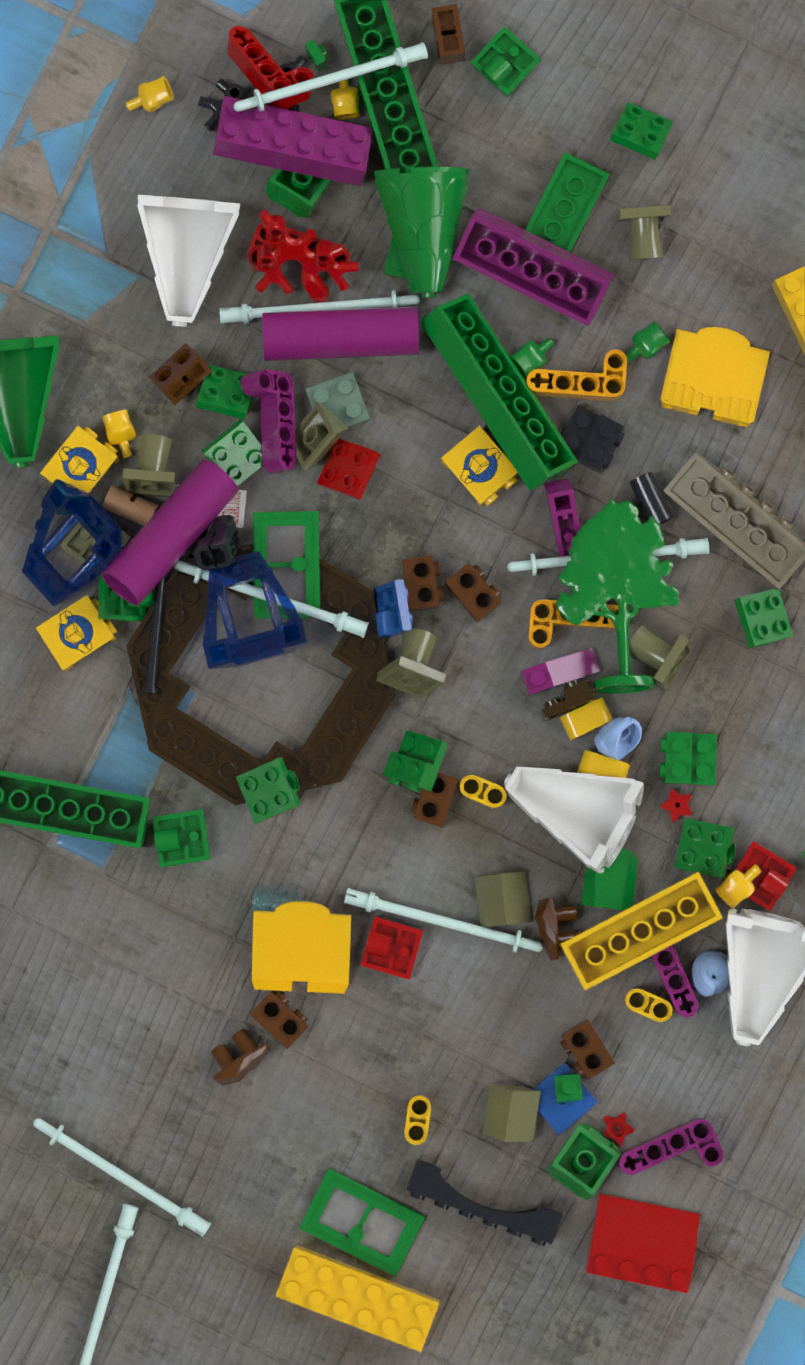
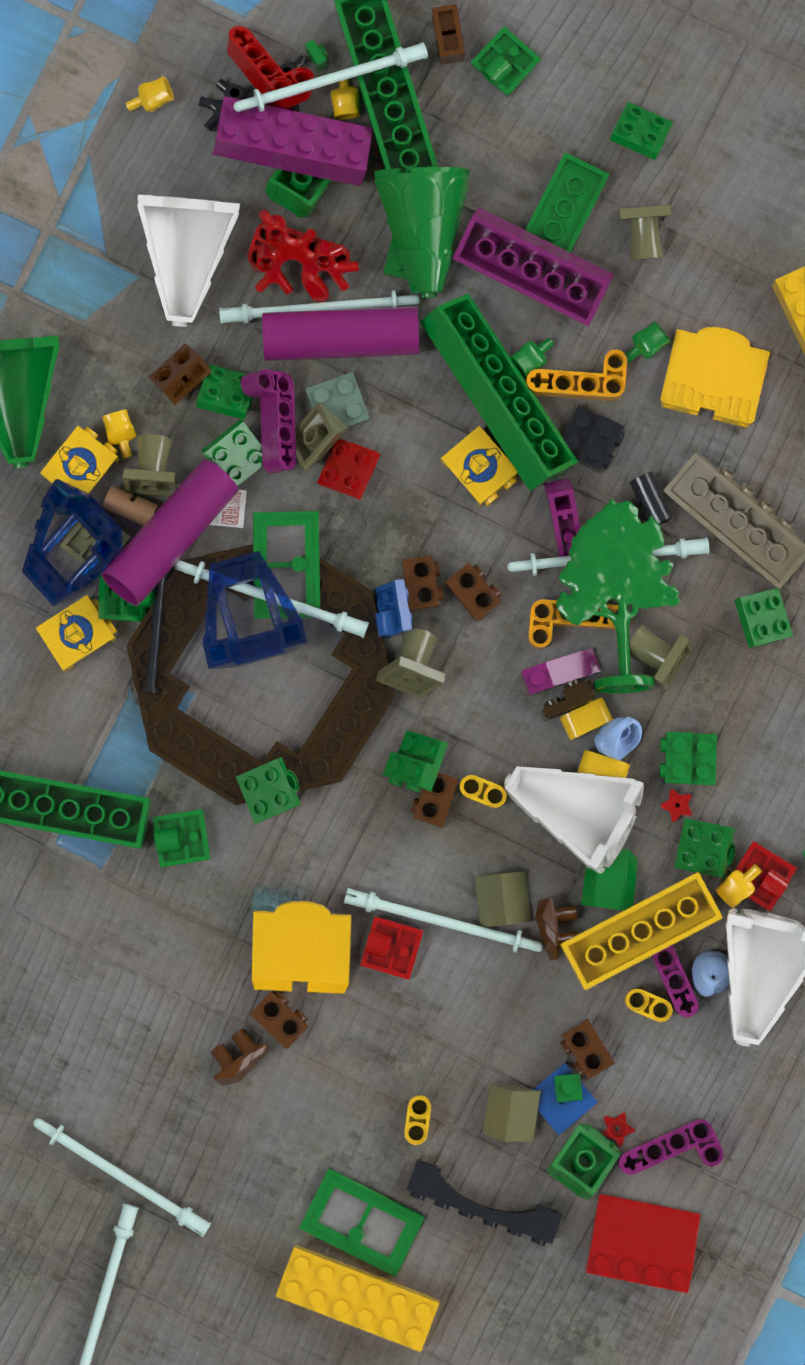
black piece [193,515,241,571] -> none

